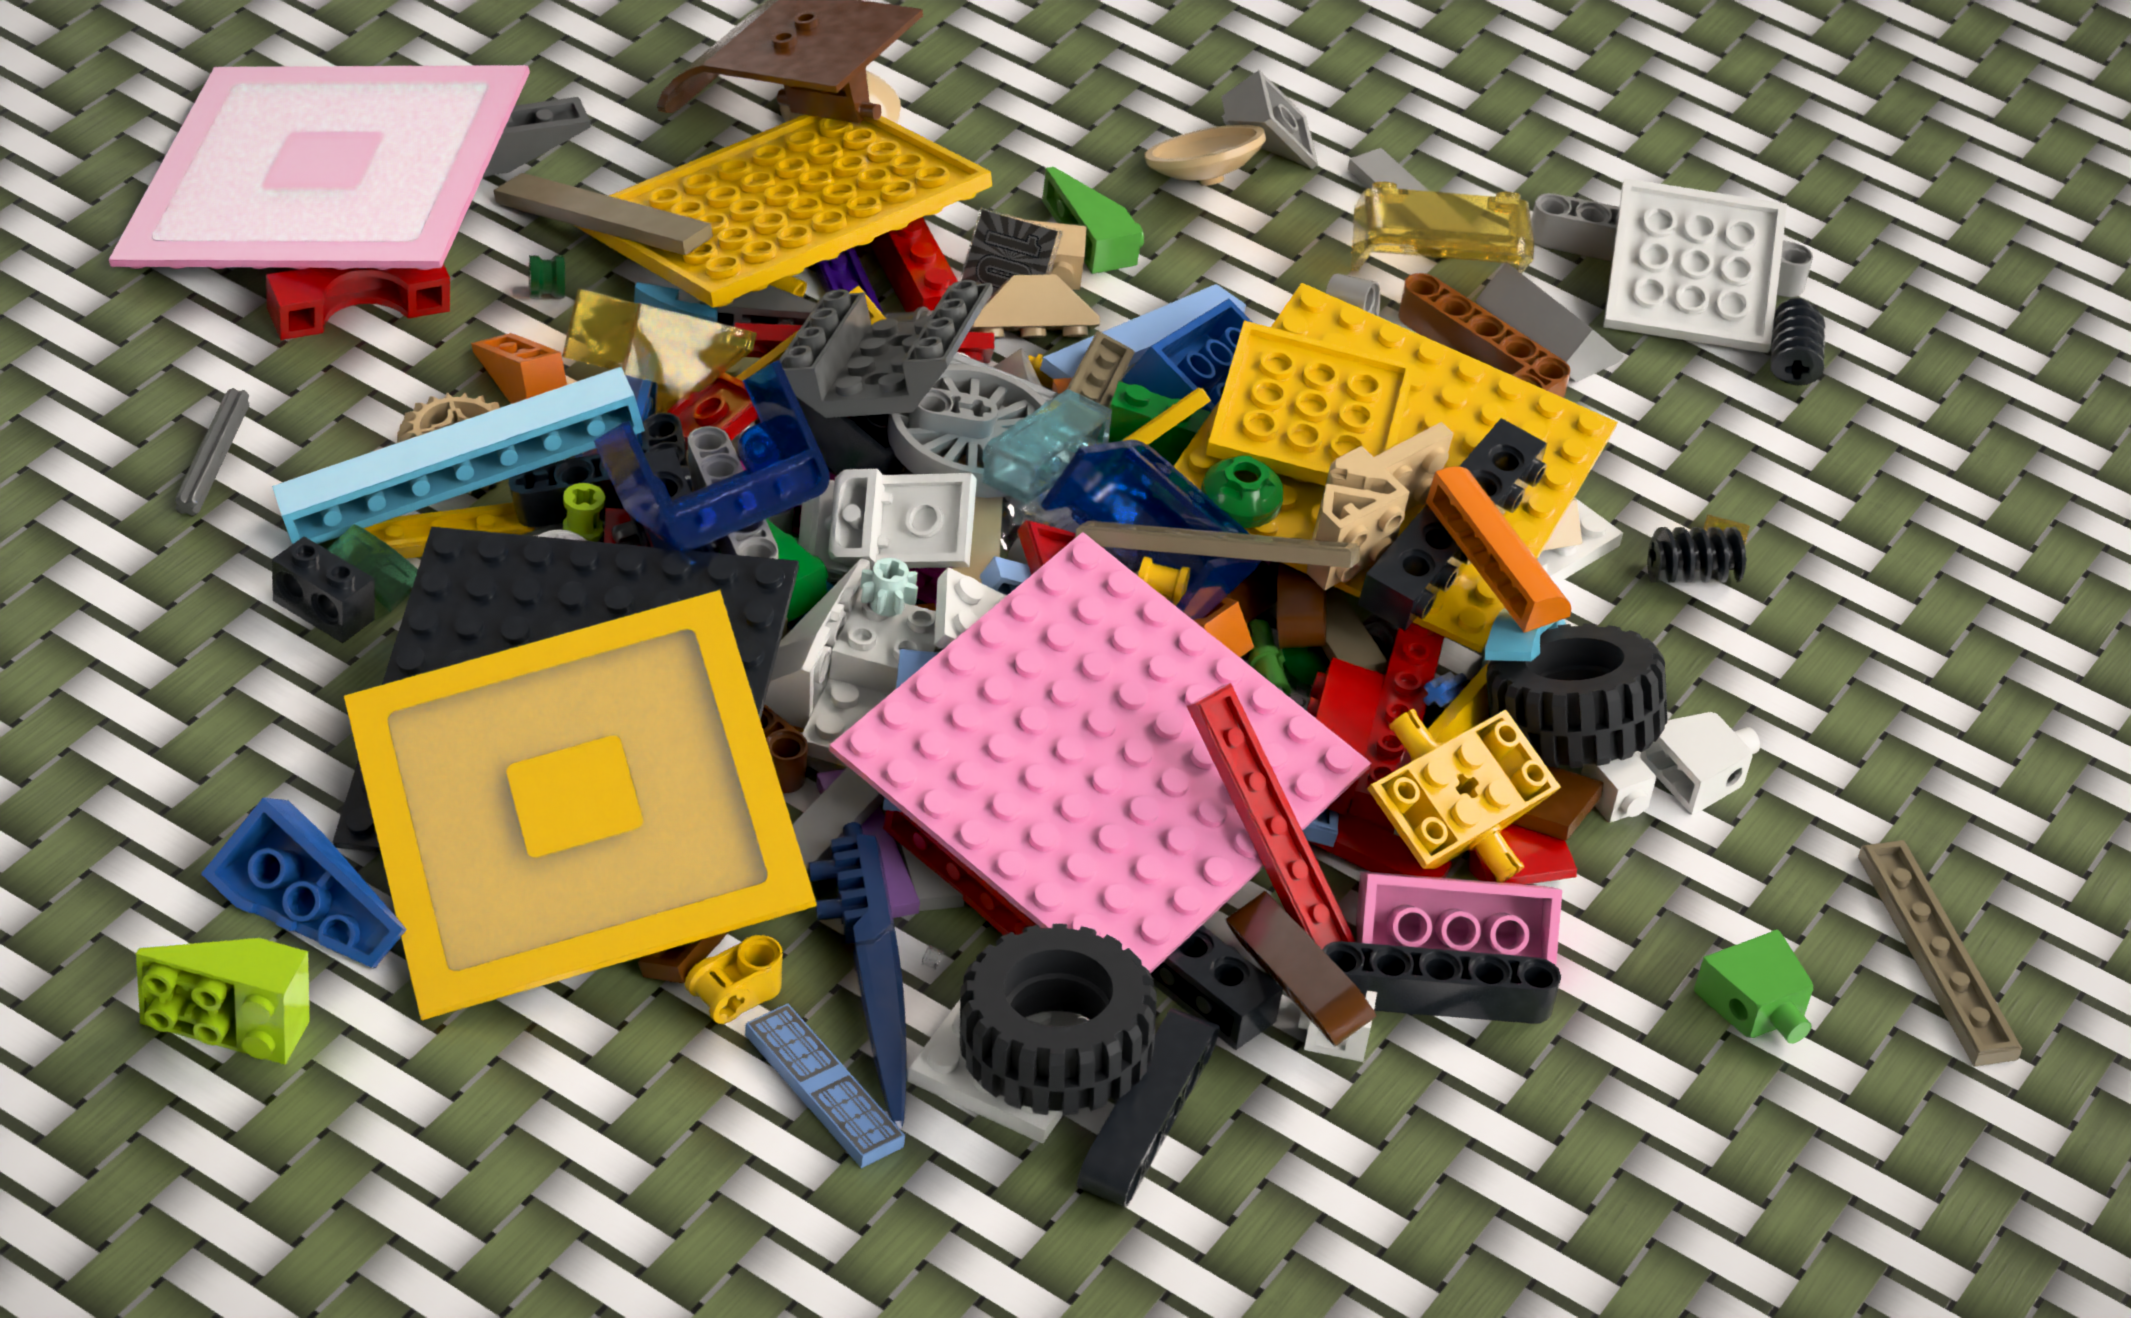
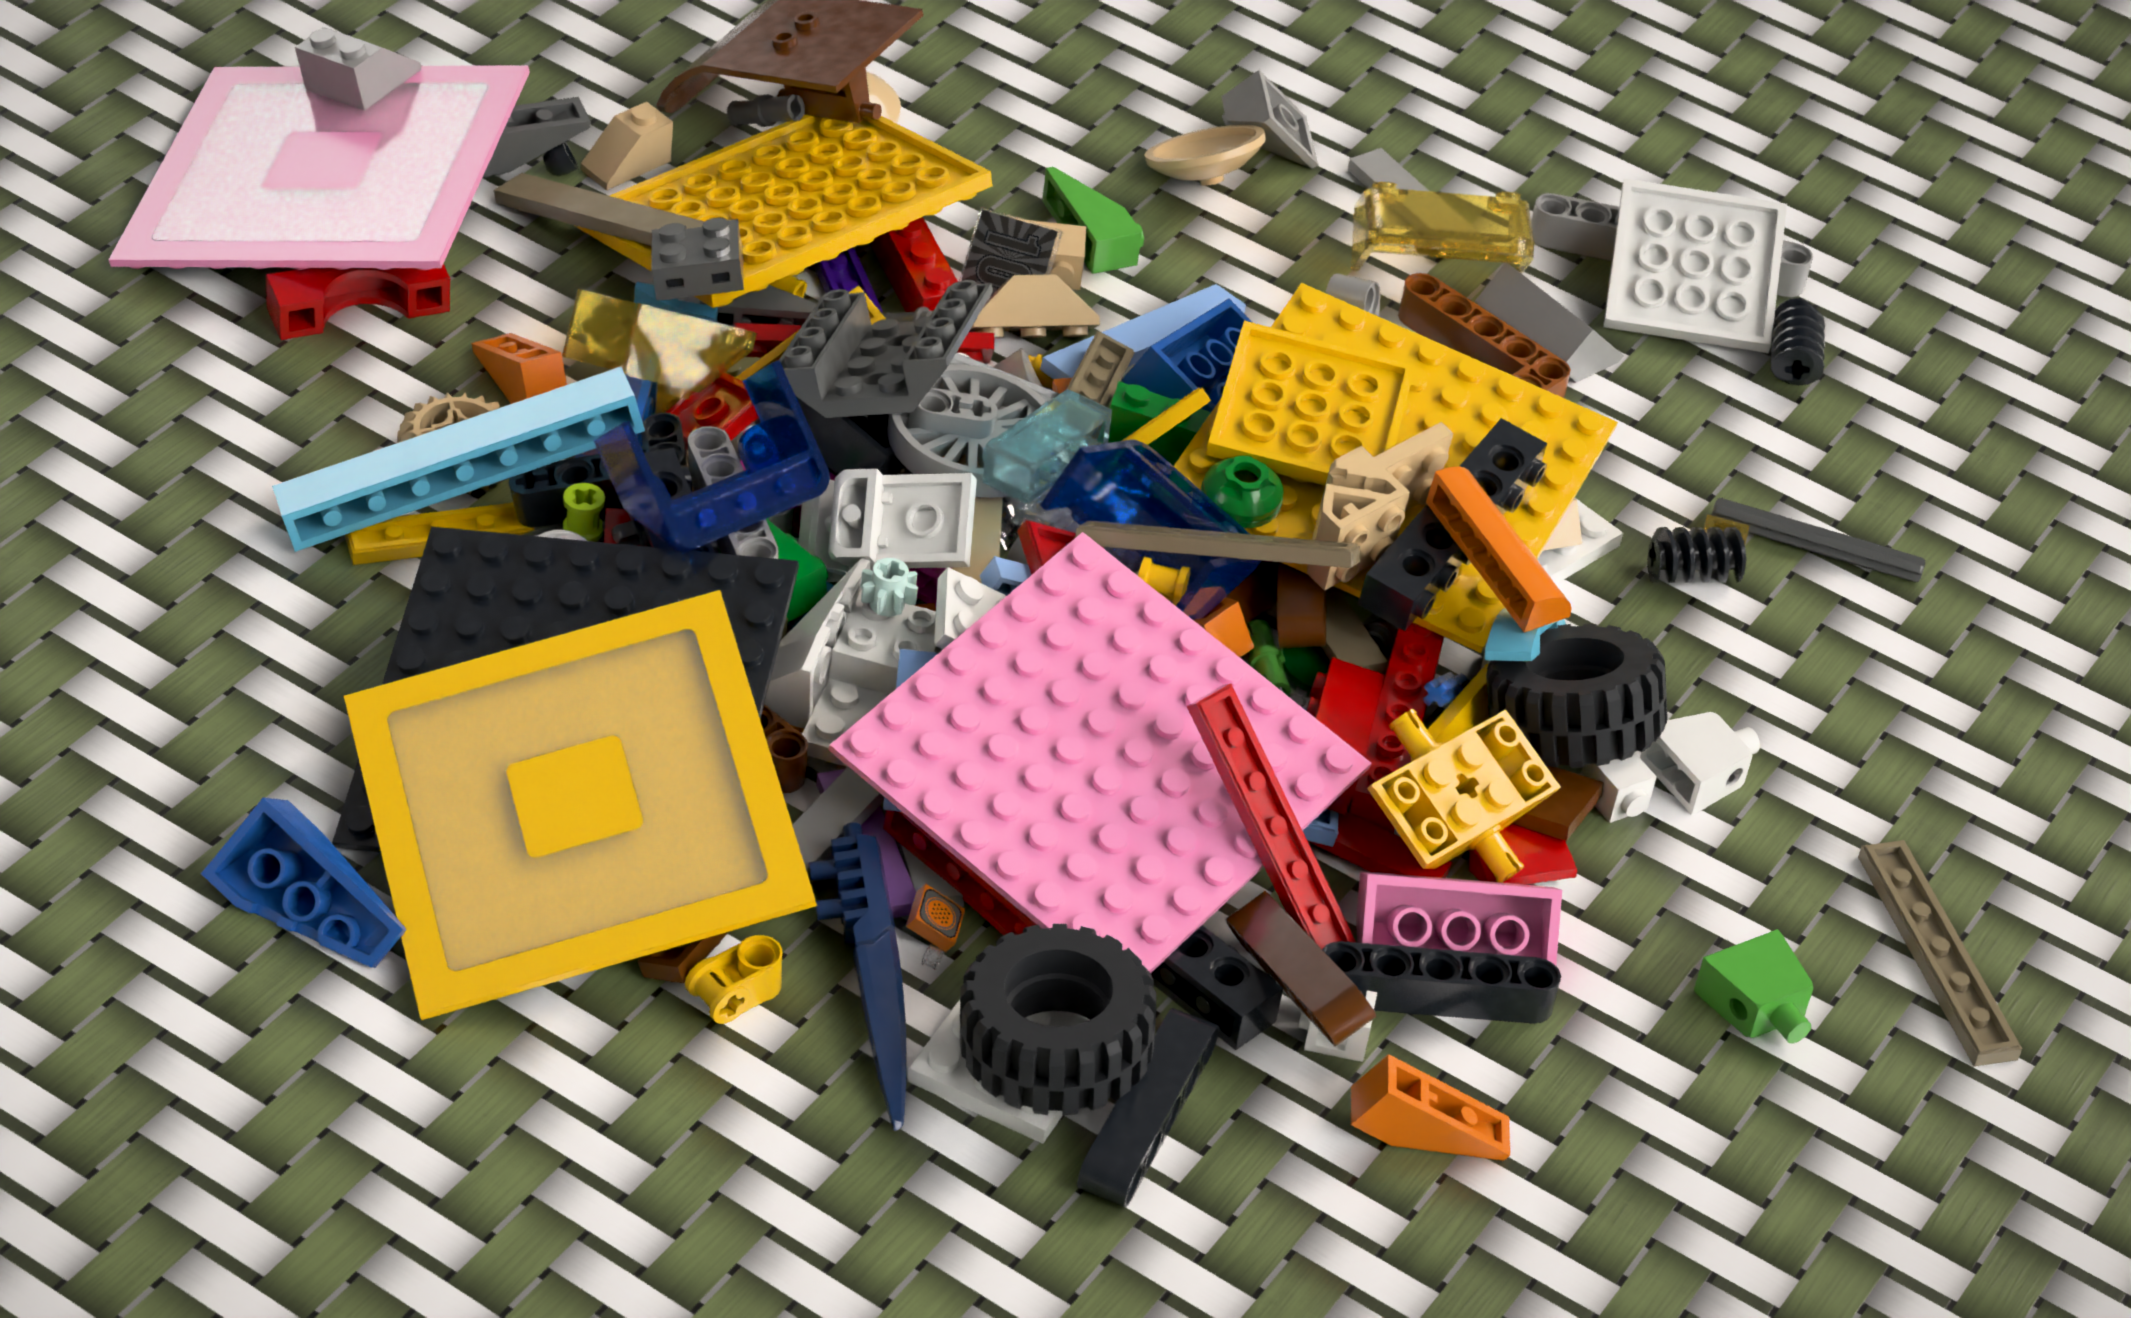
lime slope [136,938,310,1065] -> none
dark grey axle [175,388,250,516] -> none
black brick [272,536,375,643] -> none
clear green slope [326,524,418,612] -> none
dark green wheel [528,255,565,298] -> none
medium blue tile [745,1003,905,1168] -> none
none -> light grey slope [294,27,422,111]
none -> black hinge [543,142,578,176]
none -> tan slope [581,102,673,191]
none -> dark grey piece [651,218,744,301]
none -> dark grey pin [727,94,805,127]
none -> orange tile [906,883,965,952]
none -> orange slope [1351,1054,1510,1161]
none -> dark grey axle [1711,498,1925,583]

